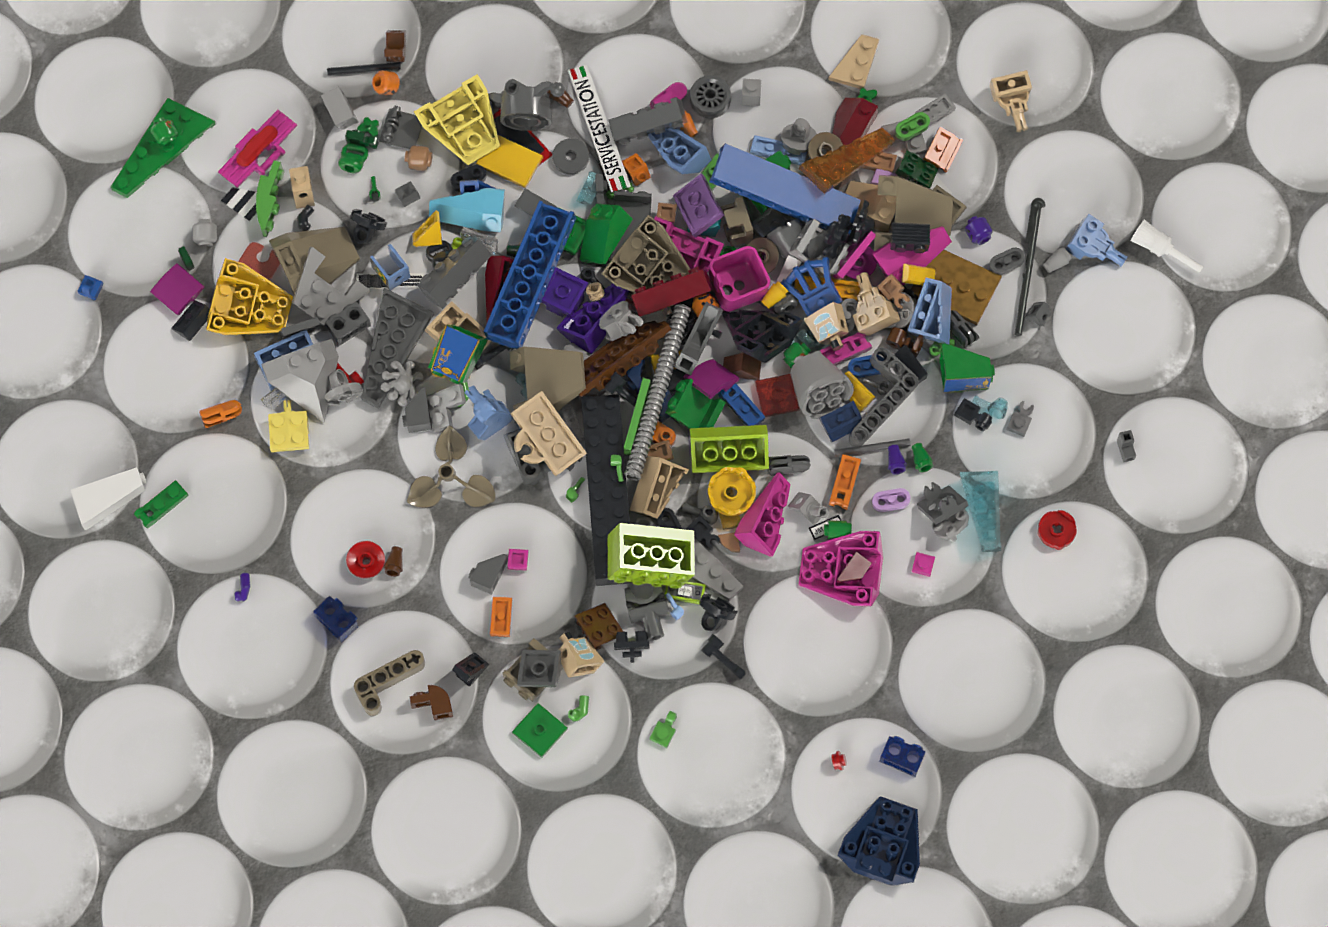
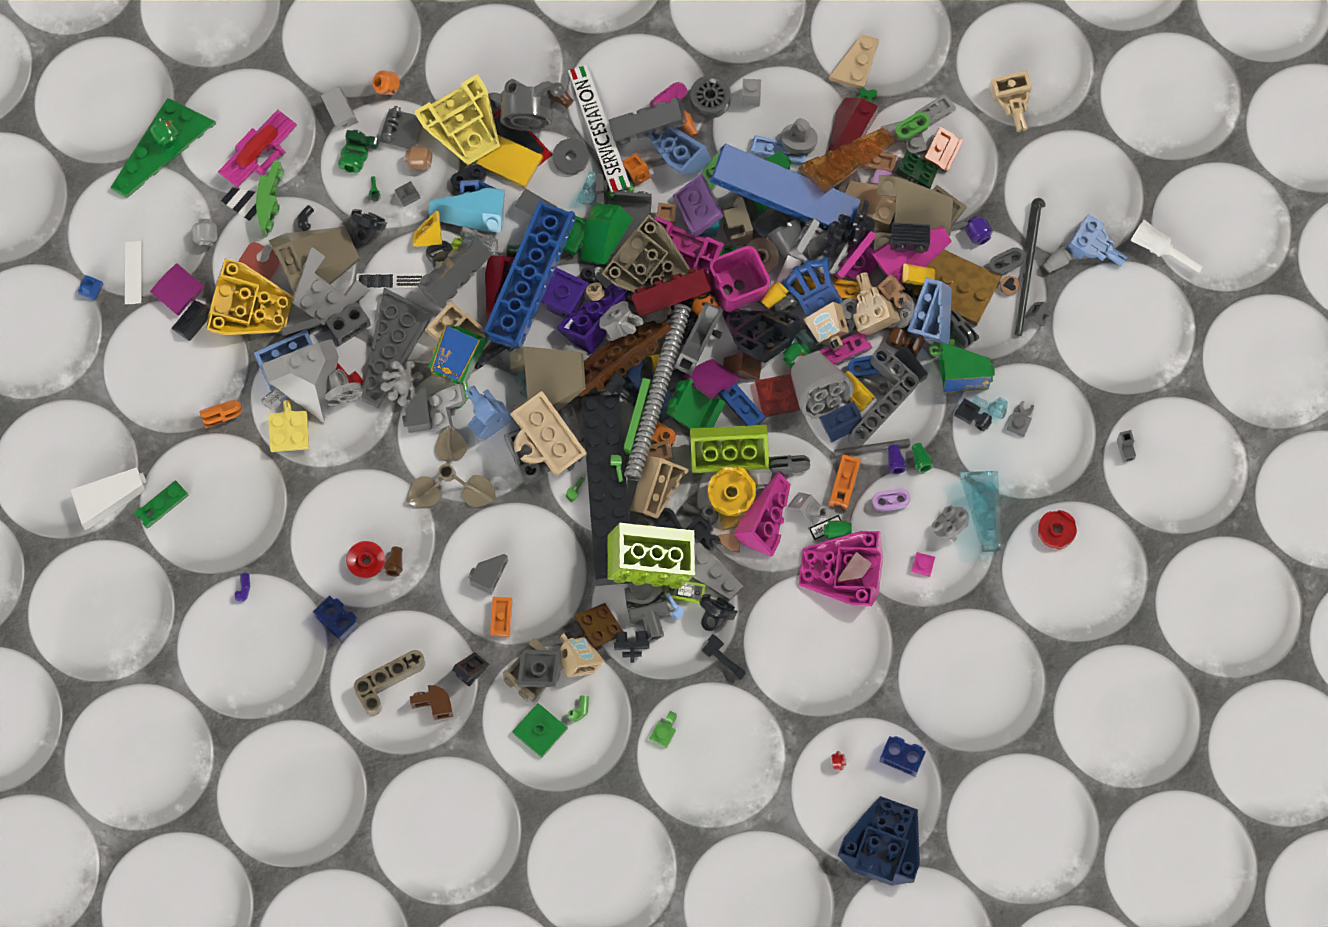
dark green tile [178,246,195,271] -> none
tan torso [289,166,315,209] -> none
black bar [327,62,401,75] -> none
green piece [357,117,379,137] -> none
medium blue piece [370,244,410,290] -> none
reddish brown brick [384,30,406,62] -> none
dark pink plate [507,549,529,571] -> none
dark tan dish [808,132,844,169] -> none
dark grey piece [917,482,969,524] -> none
none -> white sticker [125,241,141,304]
none -> light grey cone [747,469,772,489]
none -> medium nougat tile [1000,276,1019,295]

